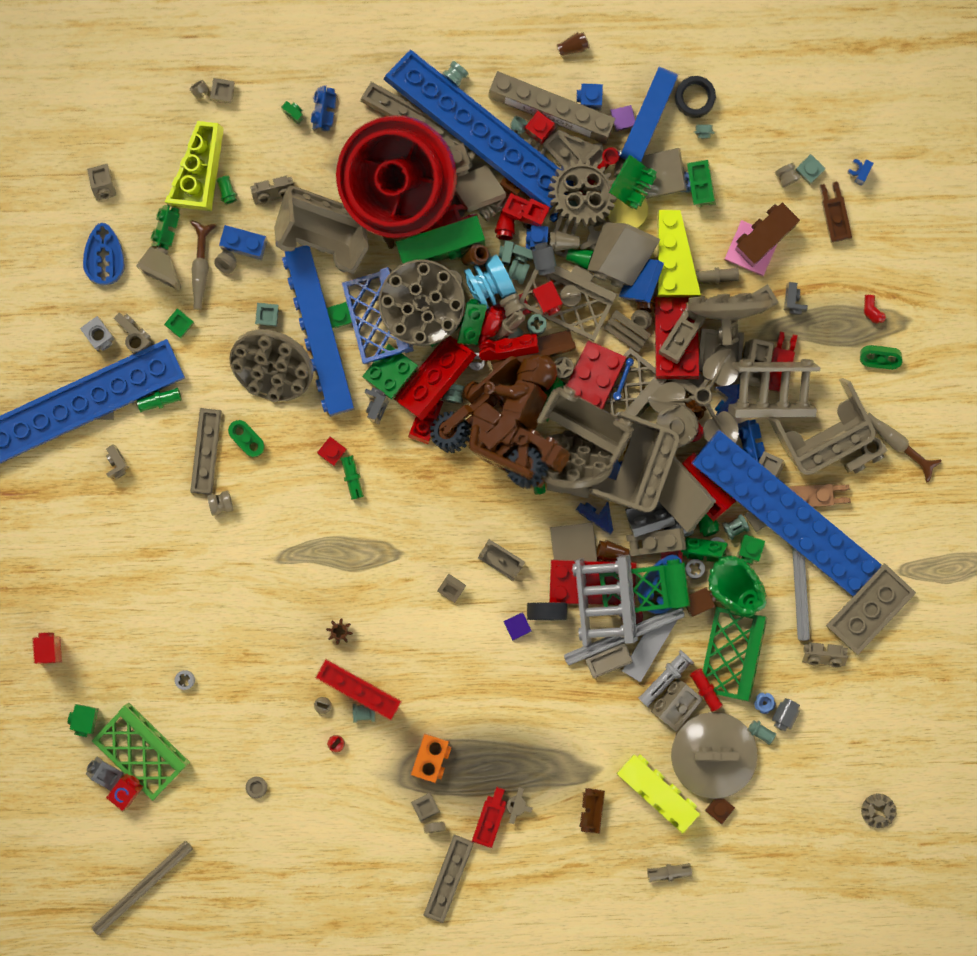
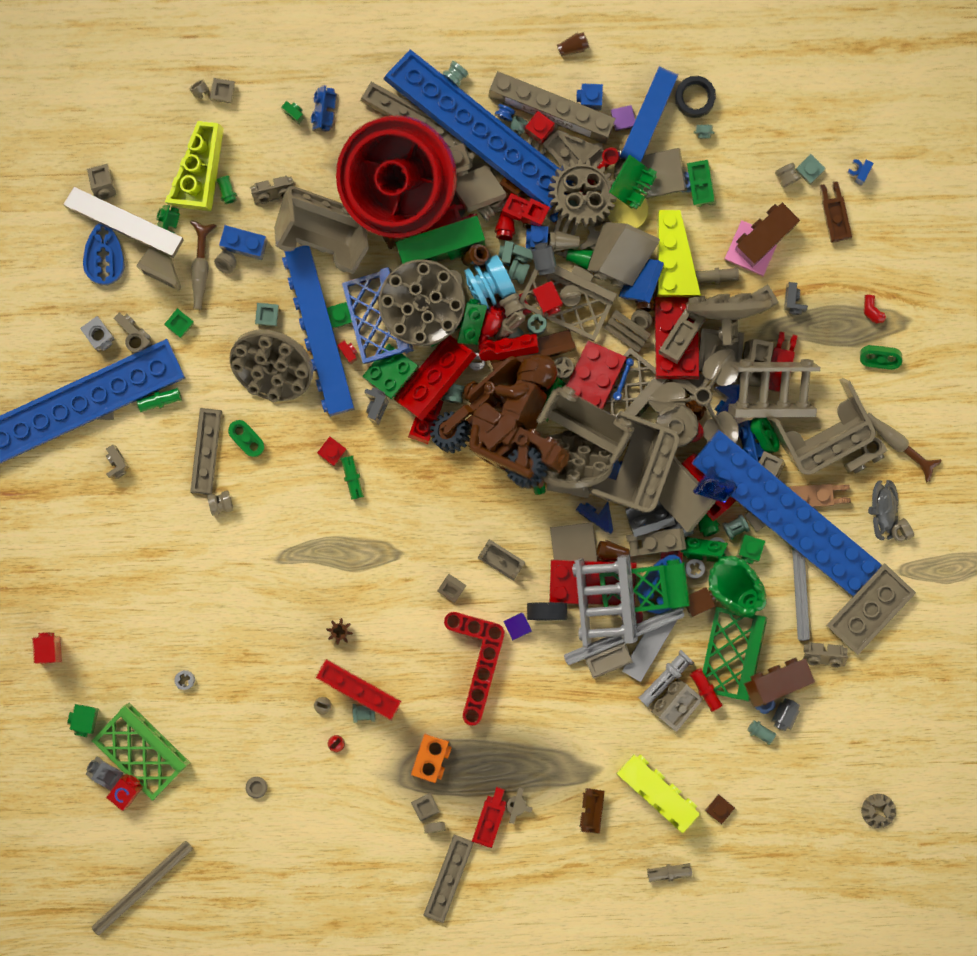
dark tan bracket [671,712,757,799] -> none
none -> tile [64,187,184,258]
none -> red plate [338,340,358,365]
none -> red beam [444,612,505,726]
none -> blue bush [495,104,516,122]
none -> clear blue slope [693,466,738,503]
none -> reddish brown brick [744,658,815,707]
none -> green plate [750,417,780,454]
none -> dark grey shield [868,480,899,540]
none -> dark tan tile [892,518,914,541]

